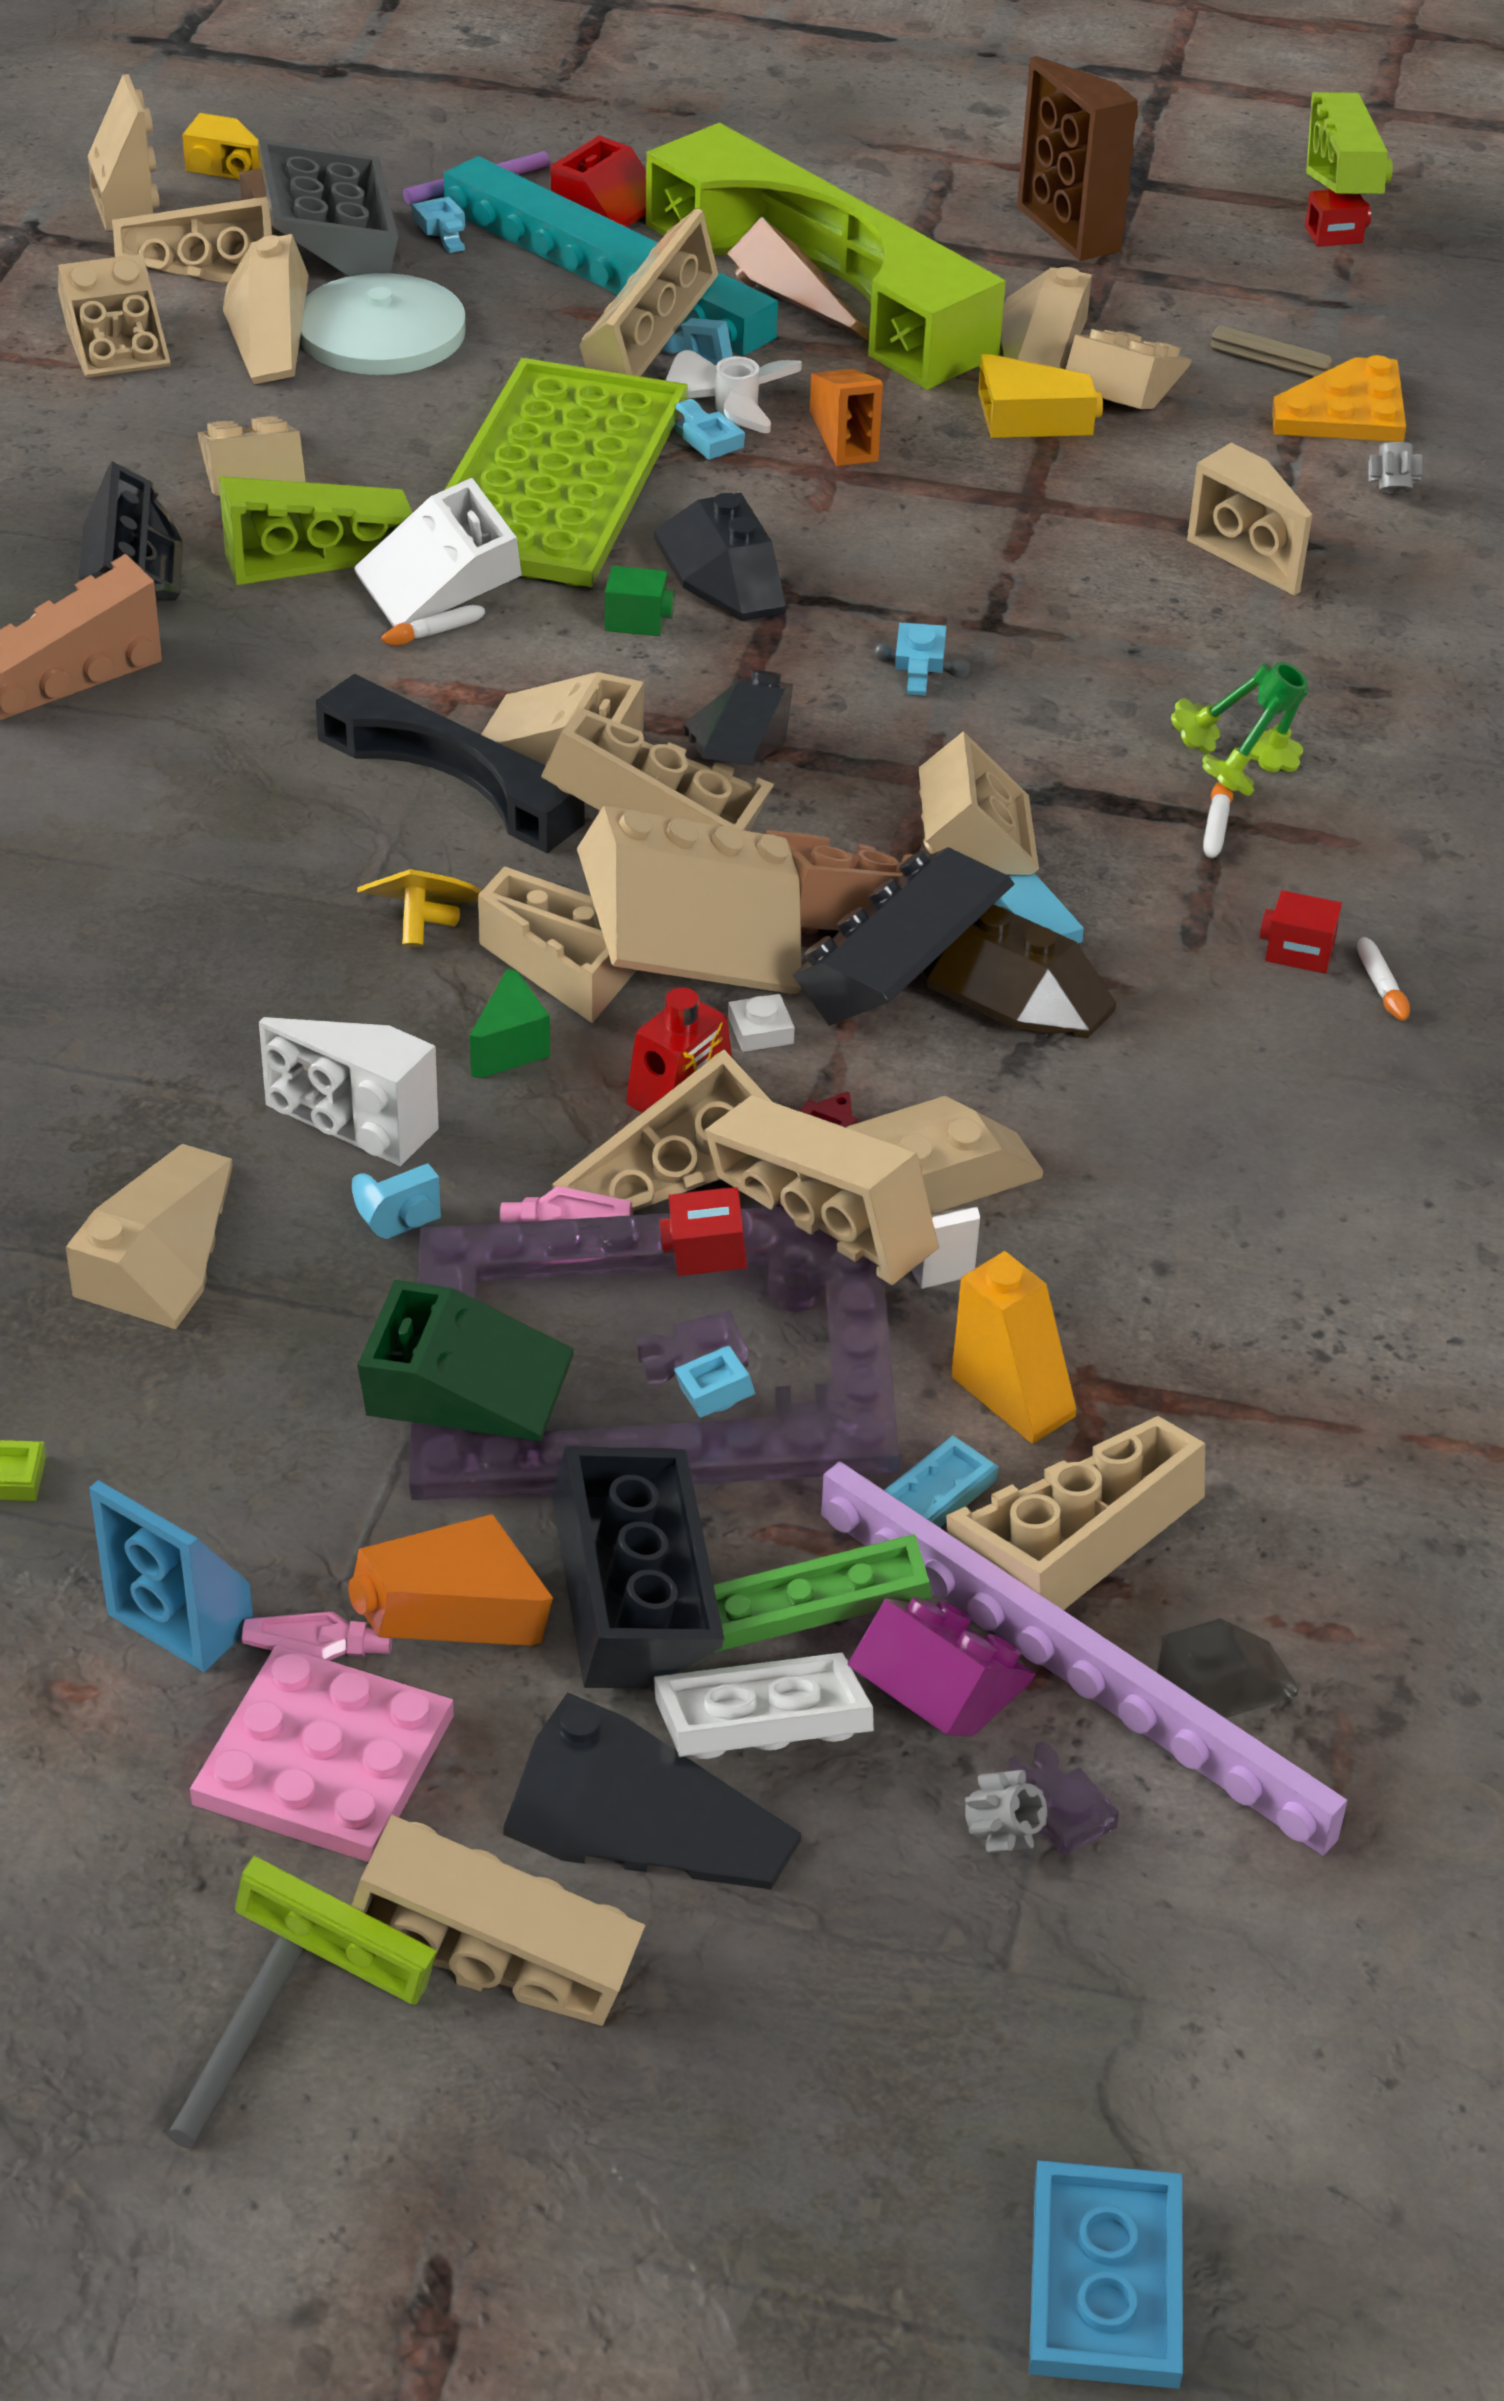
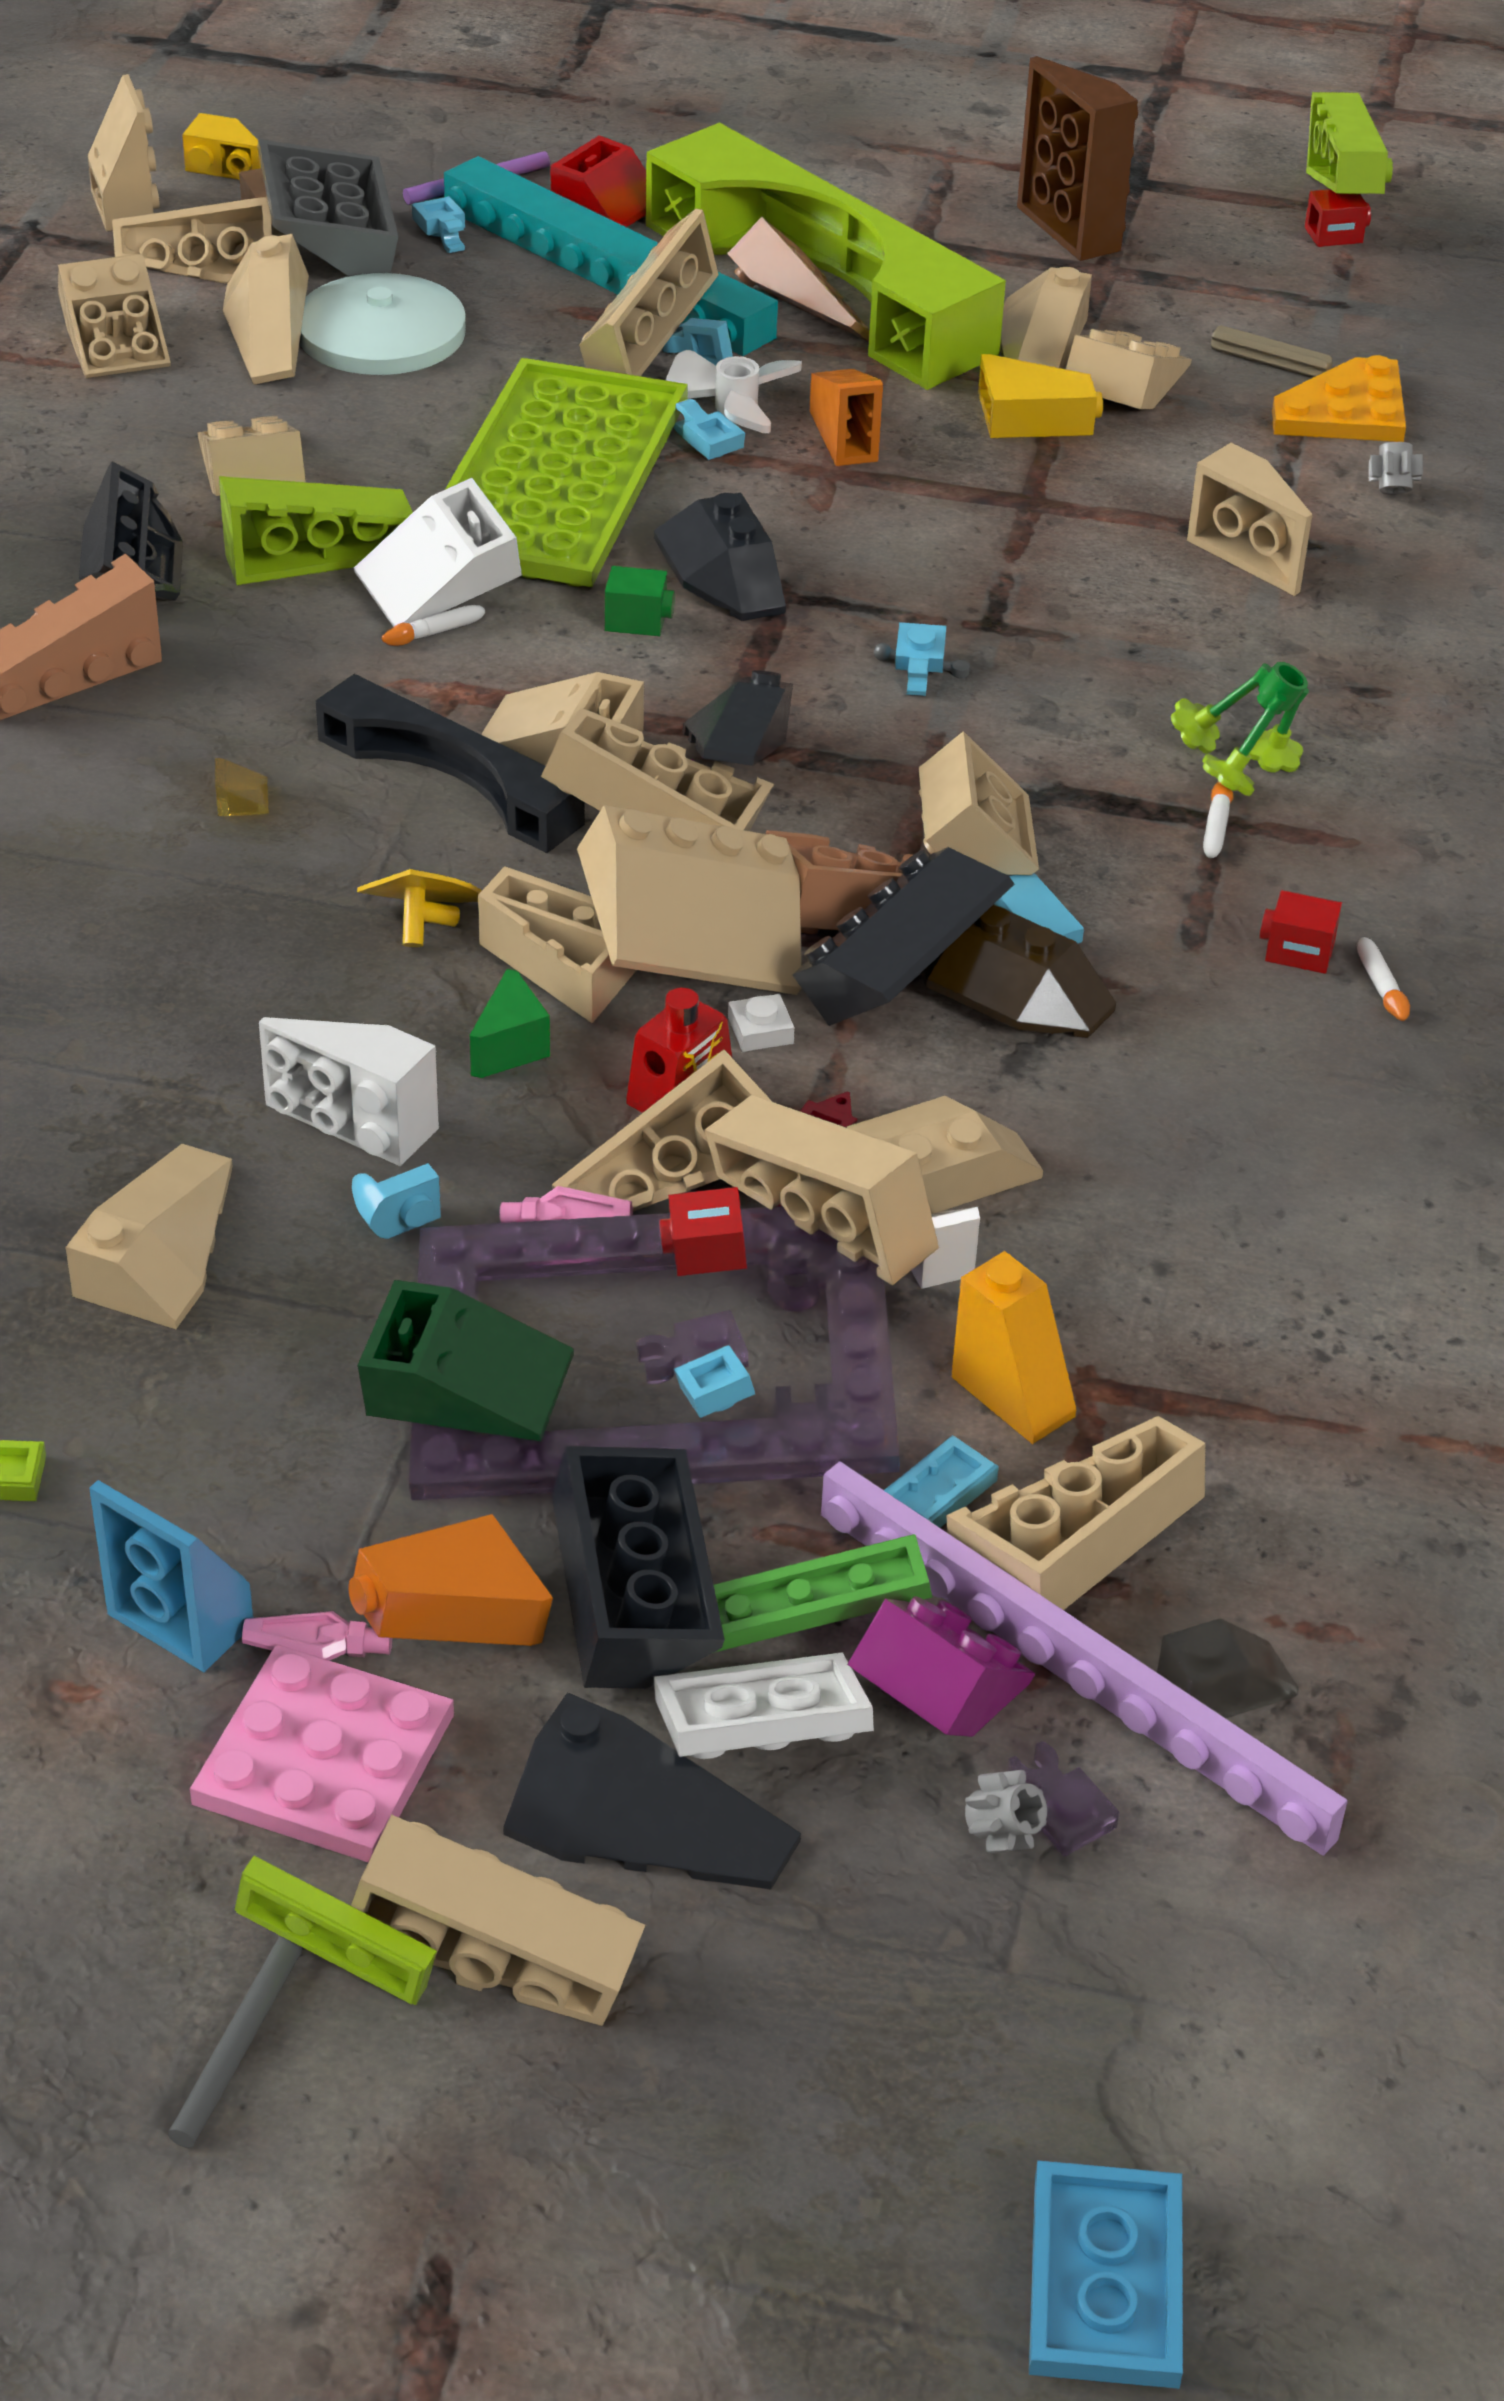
none -> clear yellow slope [215,758,269,816]

